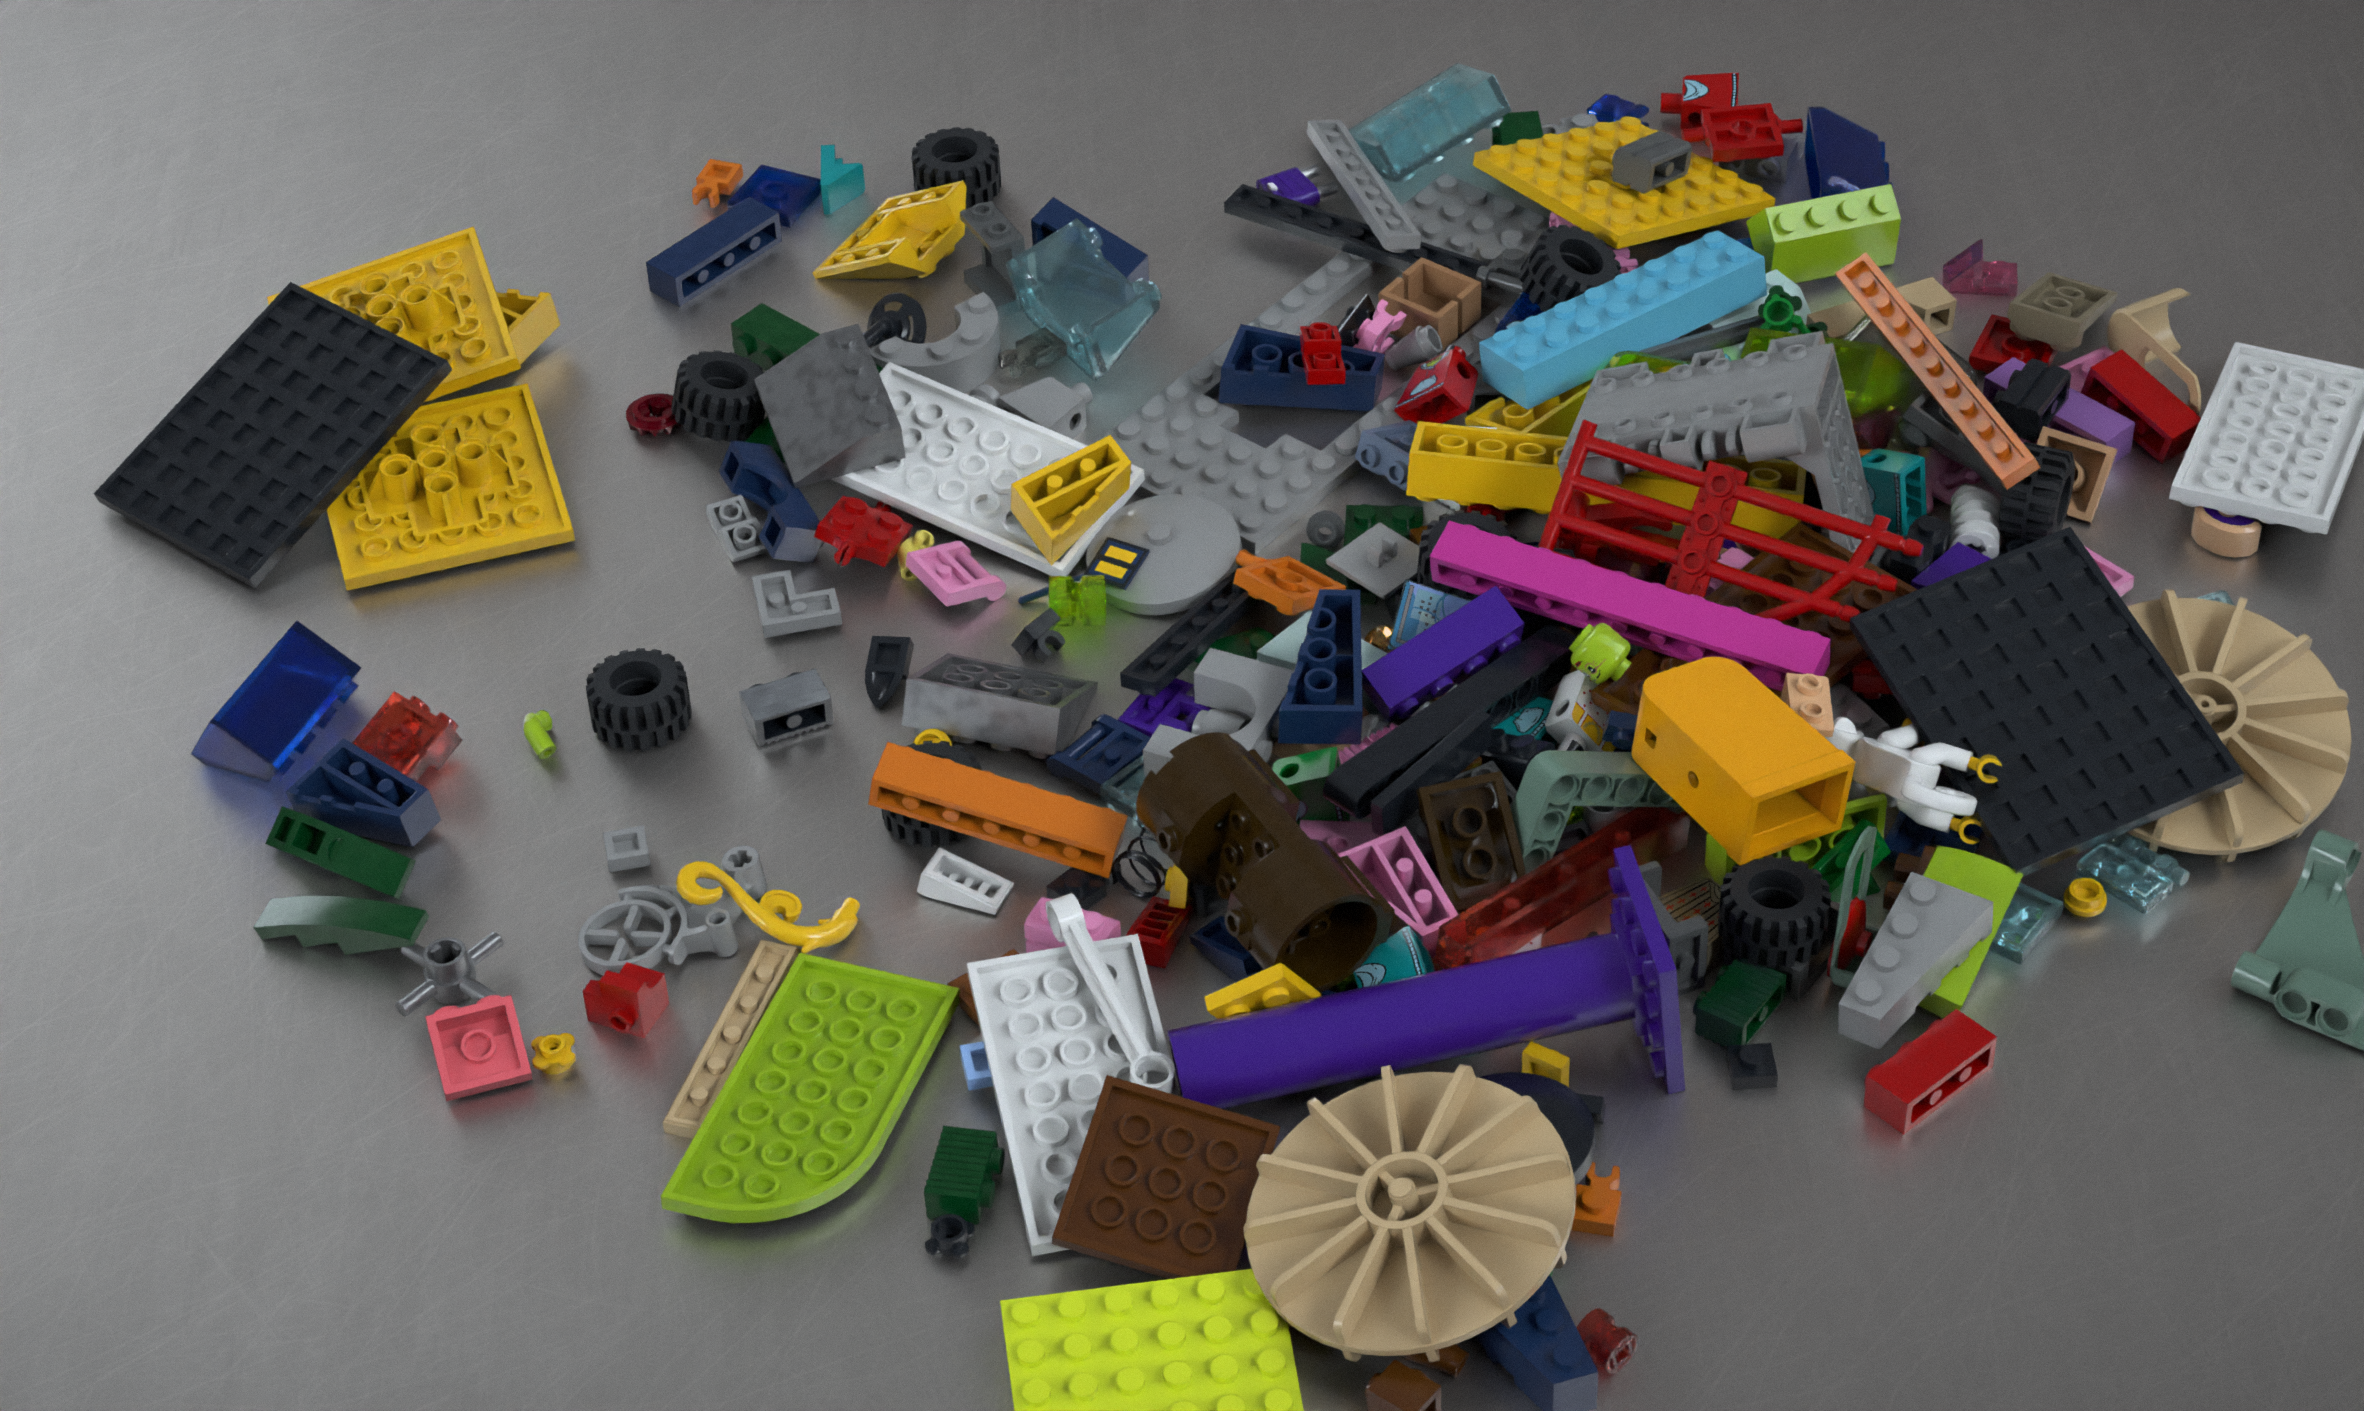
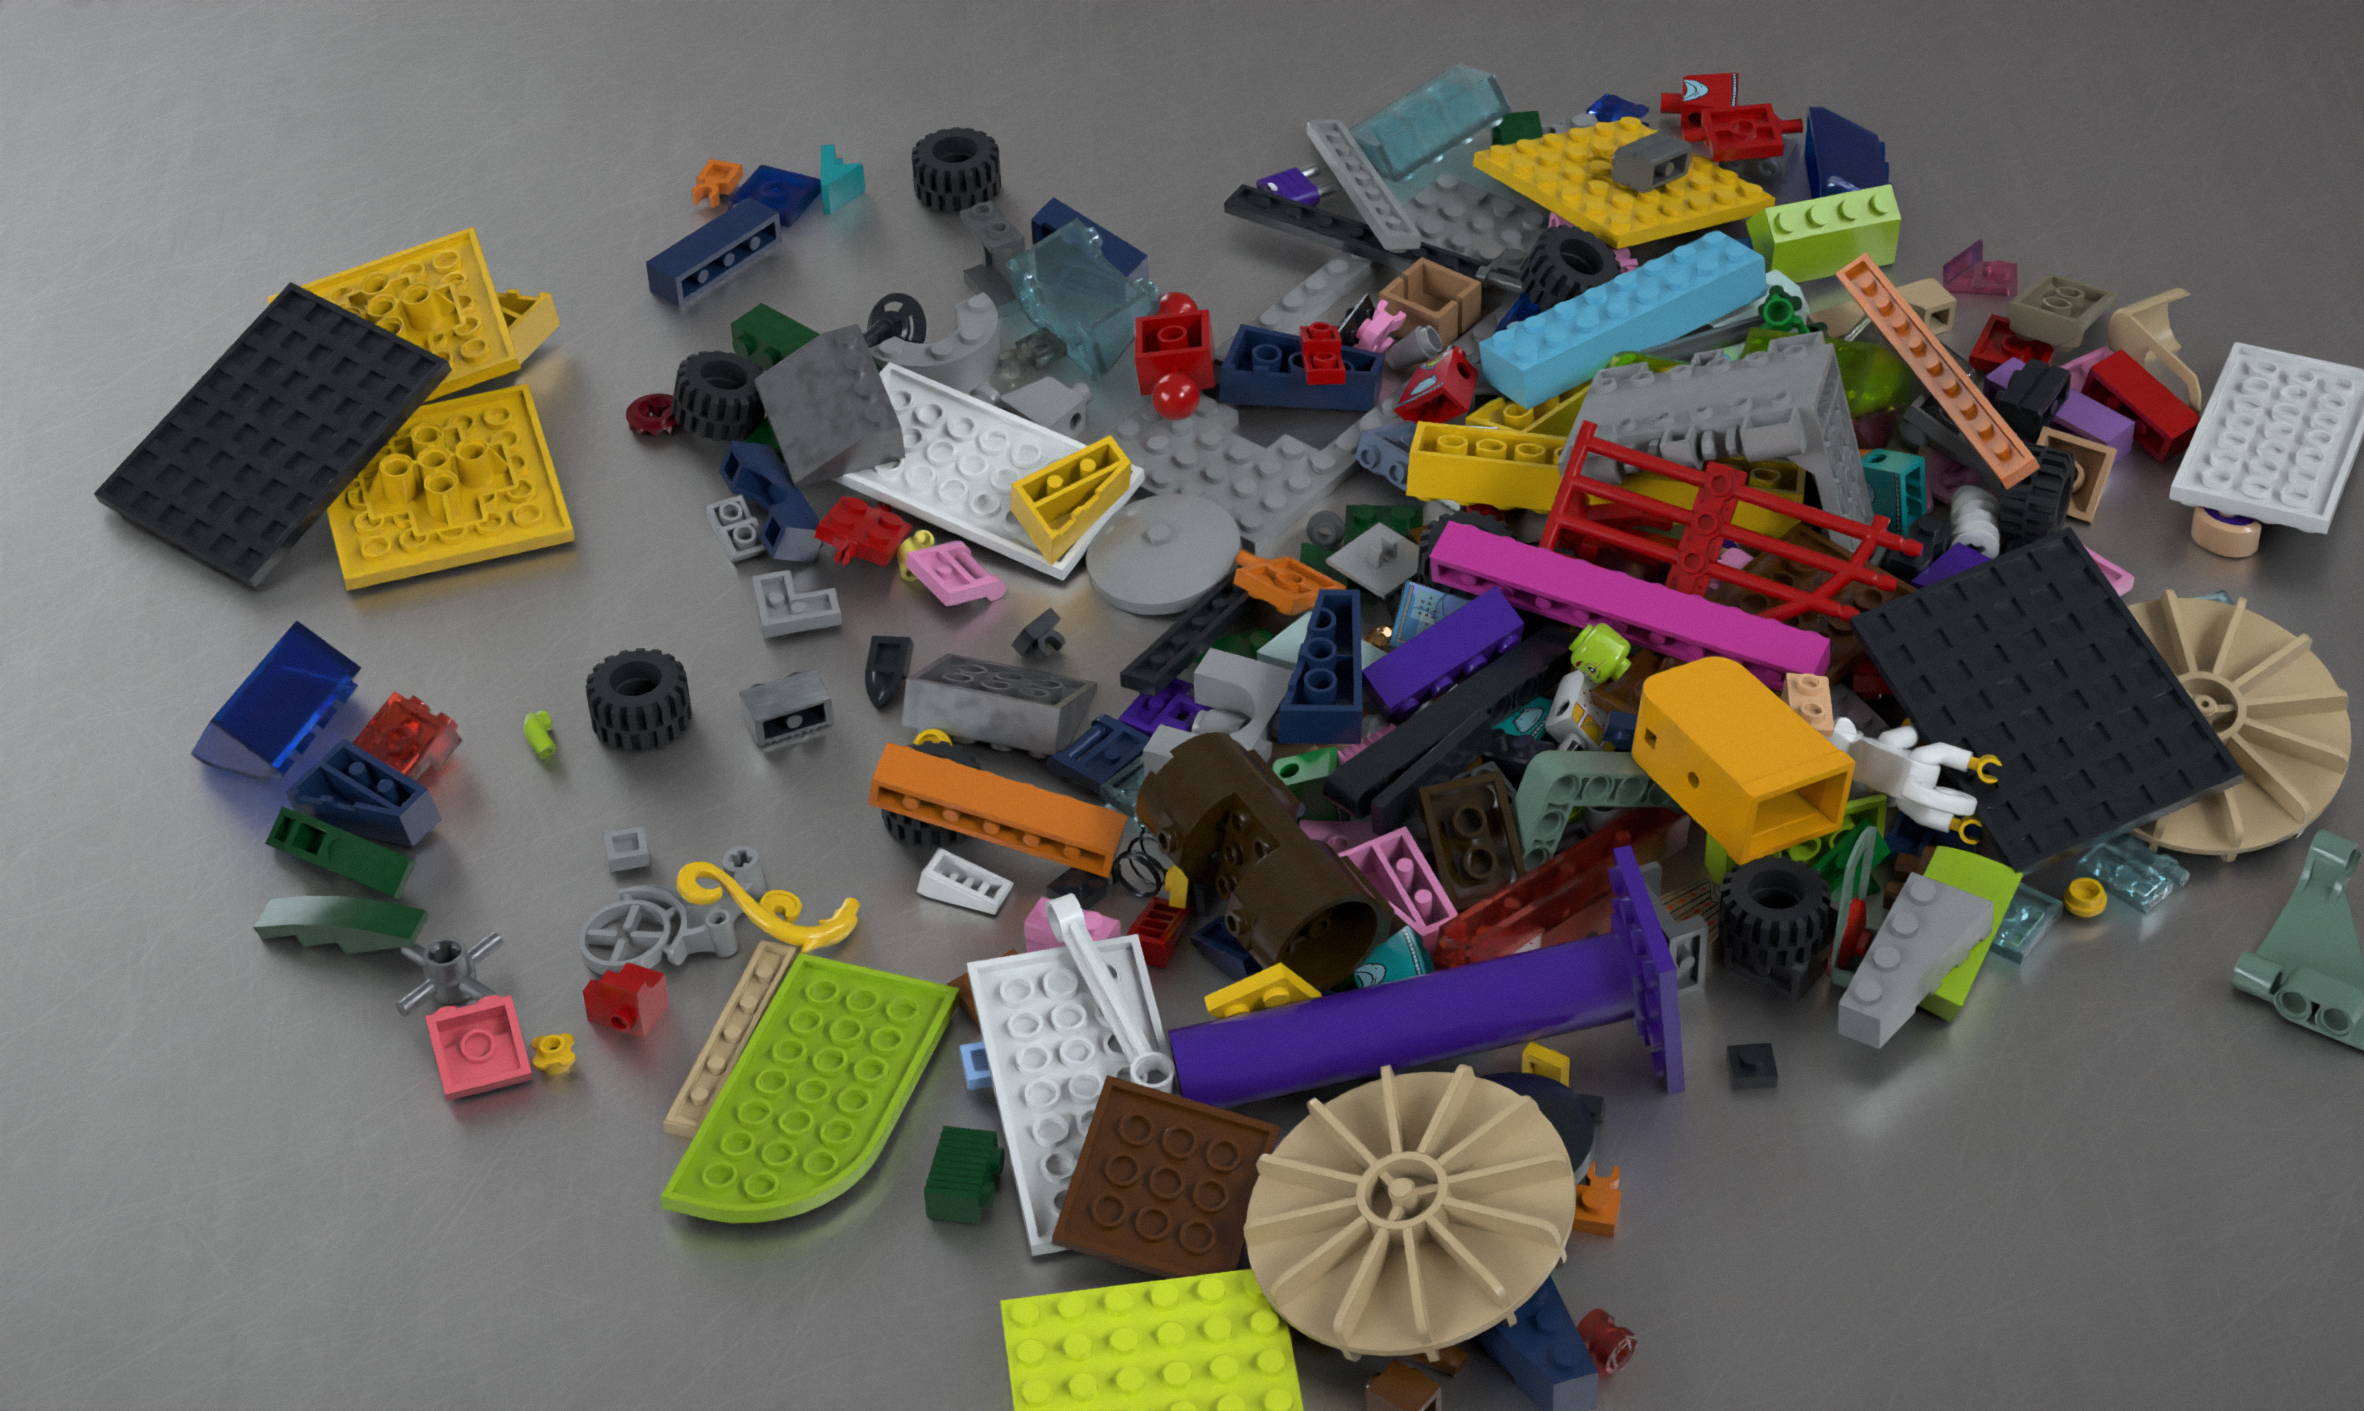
yellow slope [812,180,966,279] -> none
black plate [925,1214,975,1259] -> none
piece [1018,536,1150,604] -> none
clear neon green wheel [1049,575,1107,627] -> none
dark green brick [1693,957,1786,1047] -> none
red brick [1864,1009,1997,1135] -> none
none -> red brick [1135,292,1215,421]

